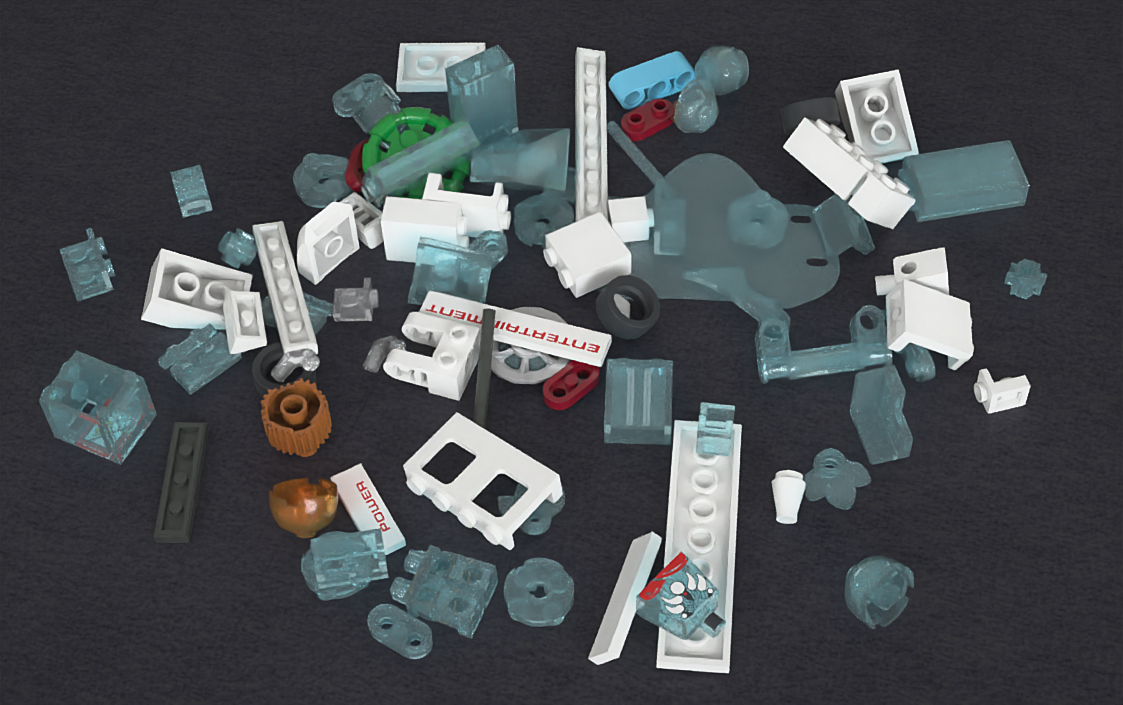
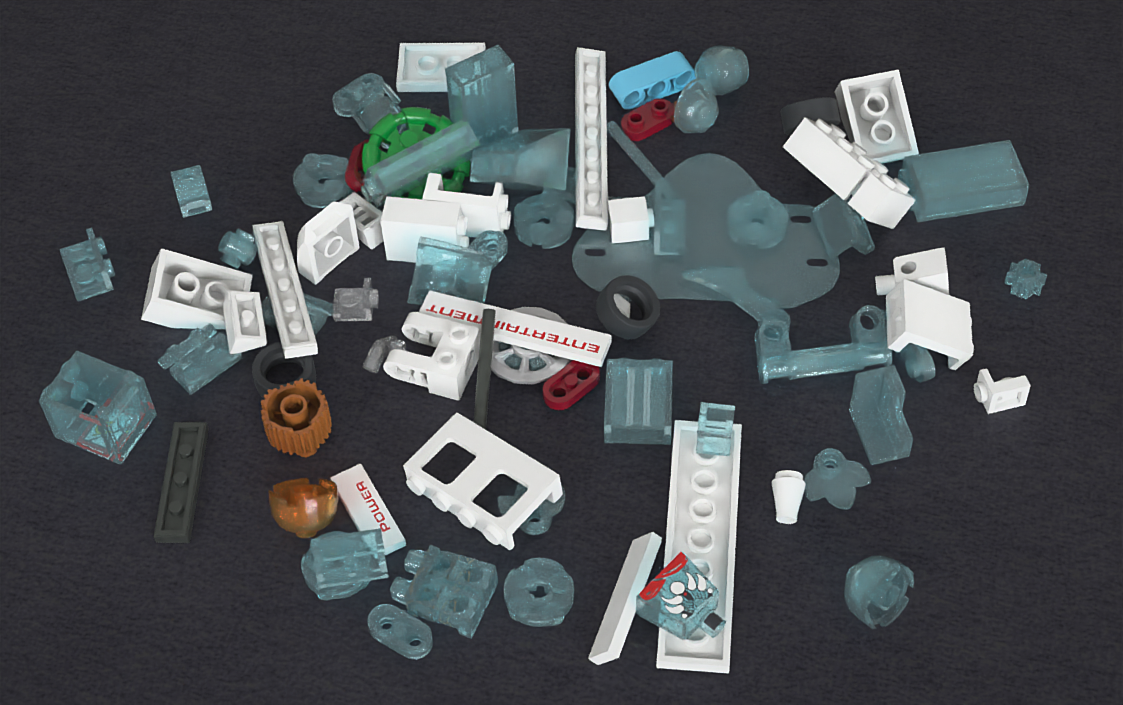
clear arm [270,348,320,382] -> none
white brick [543,212,631,298] -> none

